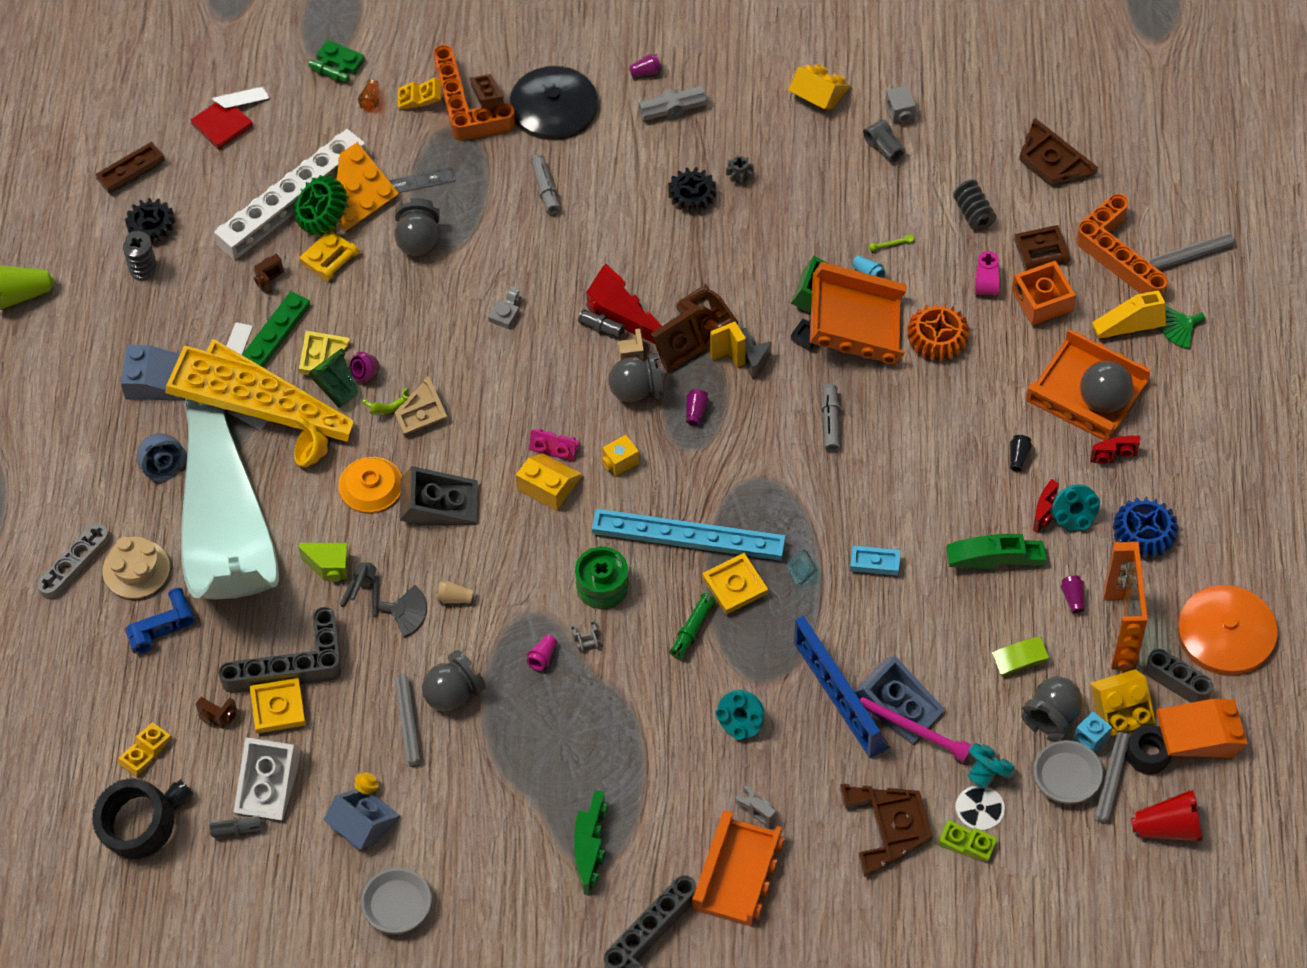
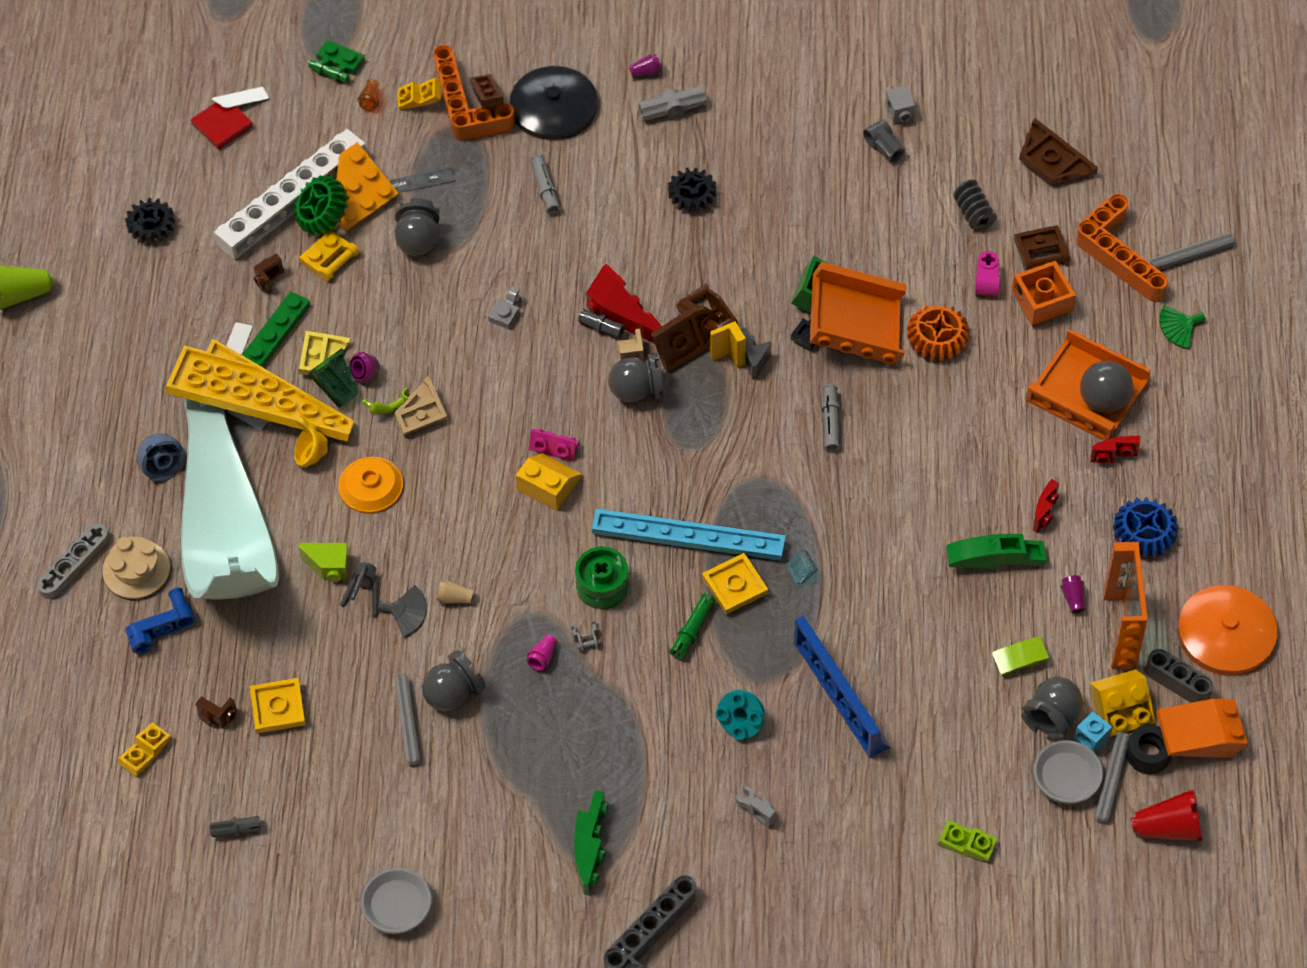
black tyre [92,778,175,859] -> none
reddish brown plate [95,142,165,194] -> none
sand blue slope [121,345,186,400] -> none
dark grey piece [123,231,157,279] -> none
black cone [165,779,194,810] -> none
dark grey beam [218,607,342,693] -> none
white slope [233,738,301,820] -> none
sand blue slope [323,789,400,850] -> none
yellow plate [354,772,379,795] -> none
dark grey slope [400,466,478,525] -> none
yellow brick [601,435,639,477] -> none
magenta cone [686,389,709,426] -> none
orange panel [693,810,785,927] -> none
dark grey gear [726,156,754,184] -> none
yellow slope [788,64,851,109] -> none
reddish brown wing [840,784,933,877] -> none
medium azure plate [850,545,901,576] -> none
medium azure cone [852,255,886,278] -> none
sand blue slope [854,656,945,744] -> none
dark pink piece [859,698,972,762] -> none
lime hinge [869,234,914,252] -> none
white sticker [956,785,1005,830] -> none
teal plate [968,743,1015,788] -> none
black cone [1010,435,1033,472] -> none
teal plate [1052,484,1100,530] -> none
yellow slope [1092,290,1166,339] -> none

